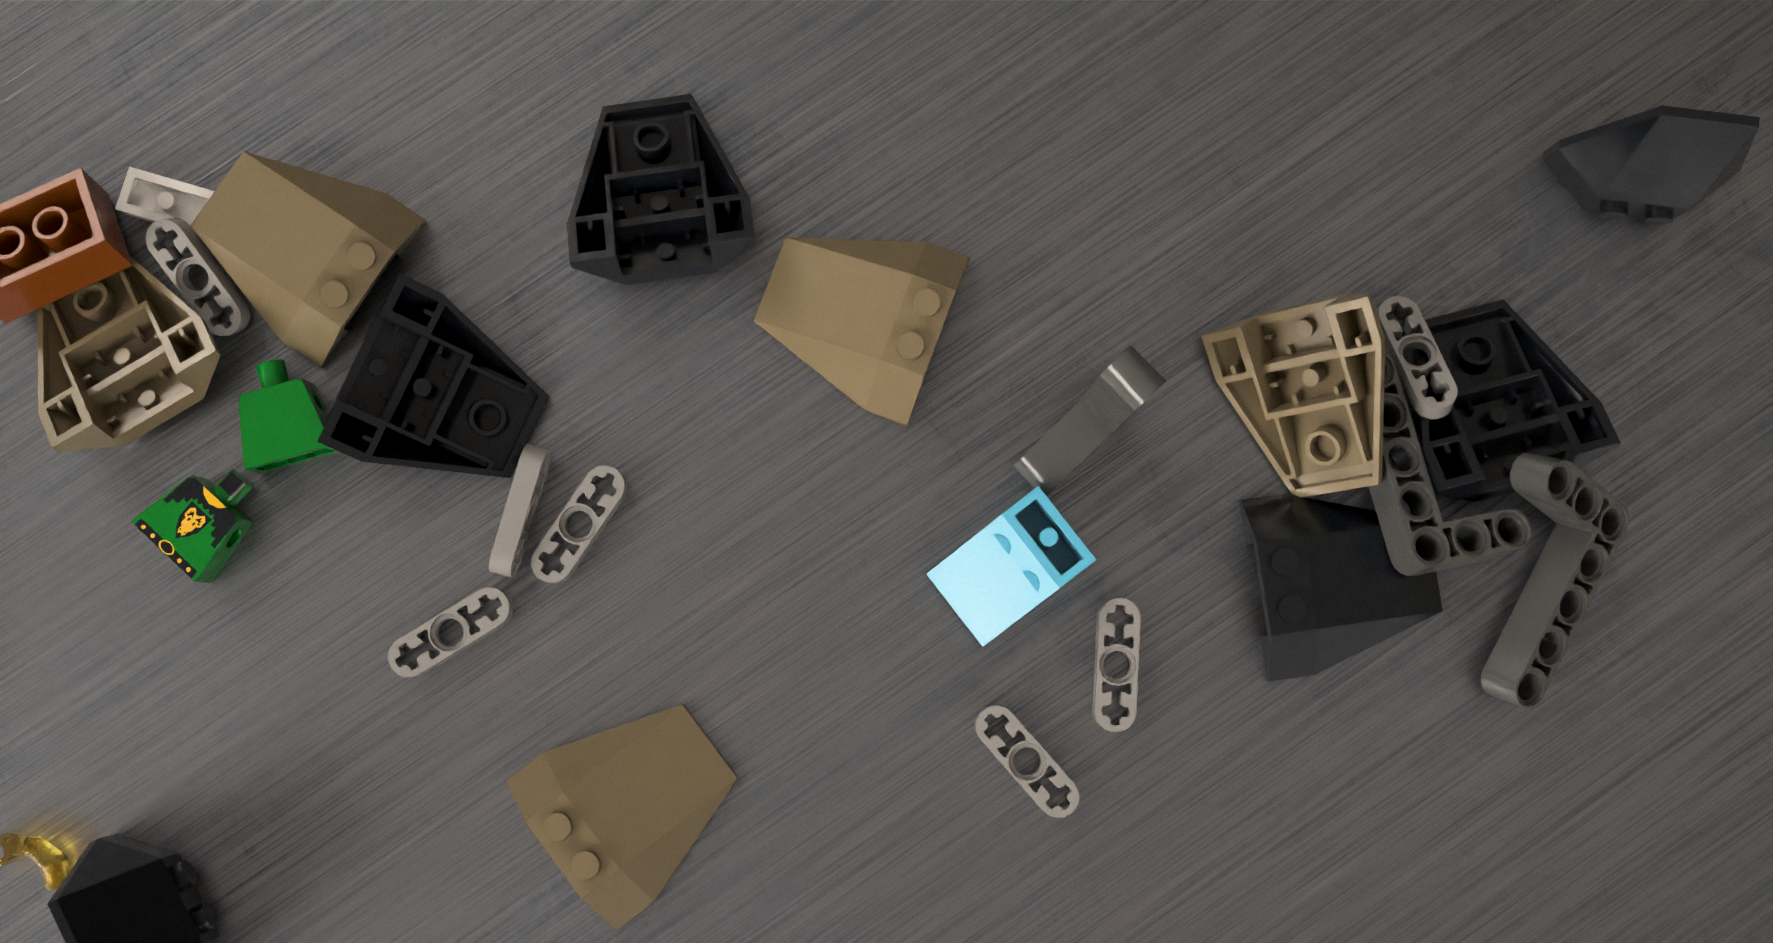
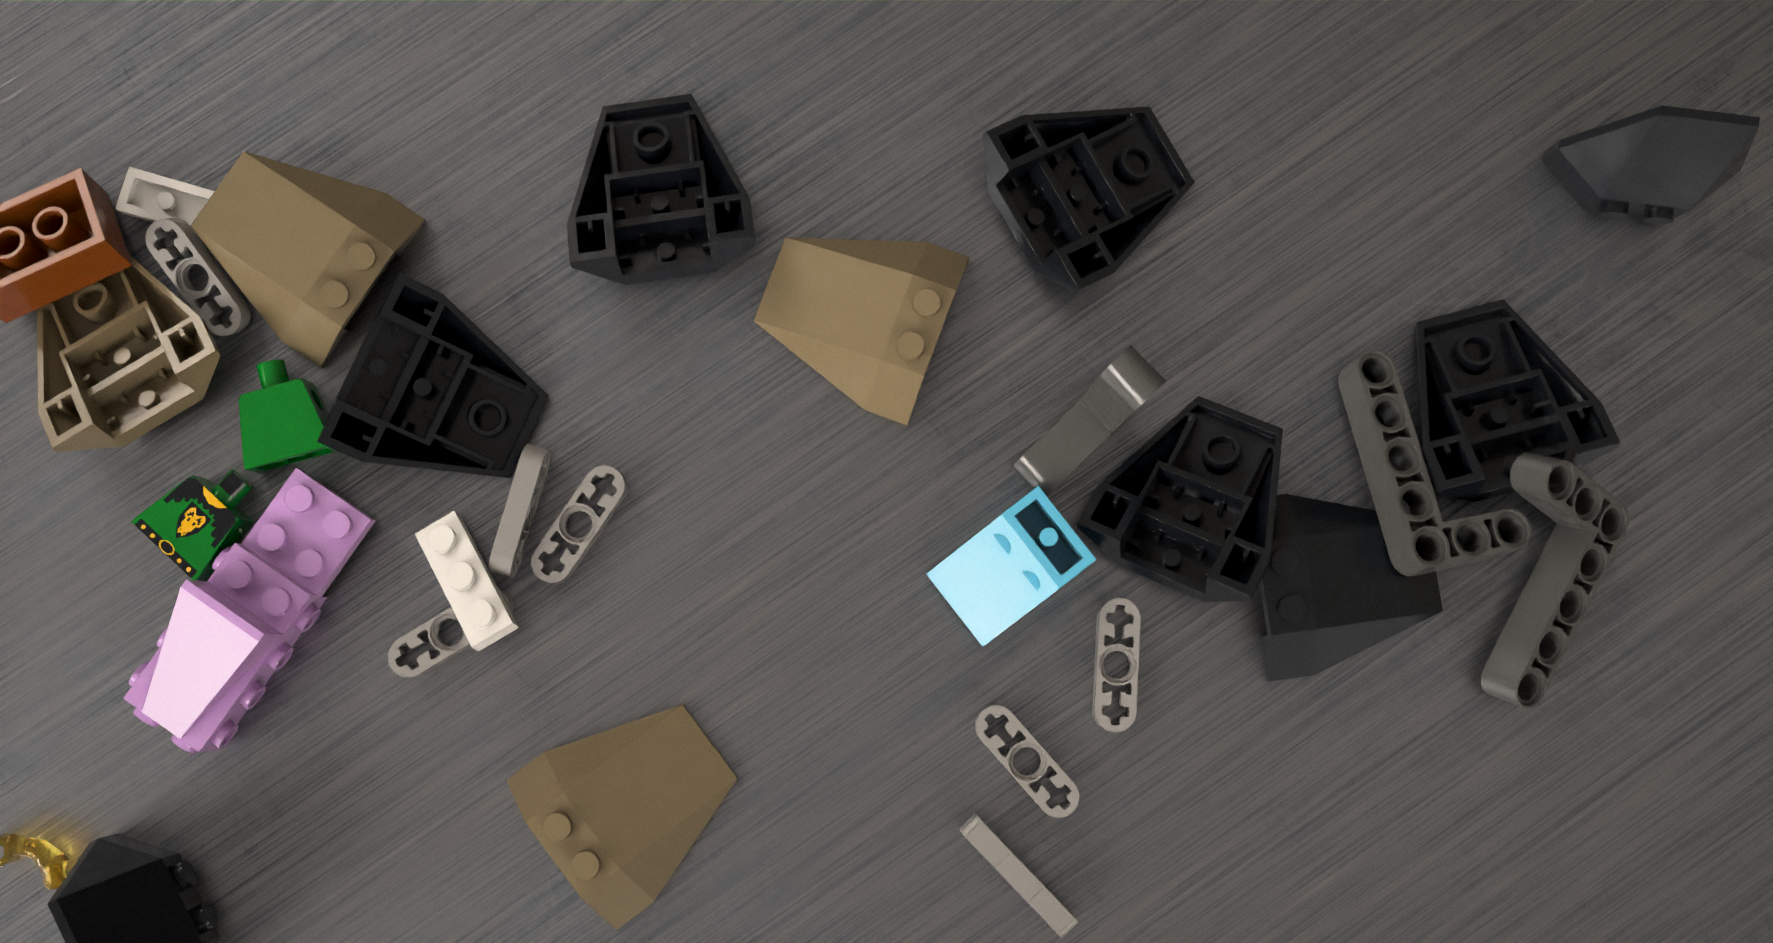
dark tan wedge [1201,293,1385,498] -> none
light grey beam [1378,296,1458,419] -> none
none -> lavender wedge [123,468,376,754]
none -> white plate [415,510,519,652]
none -> light grey piece [959,813,1079,938]
none -> black wedge [983,106,1195,293]
none -> black wedge [1077,396,1283,603]

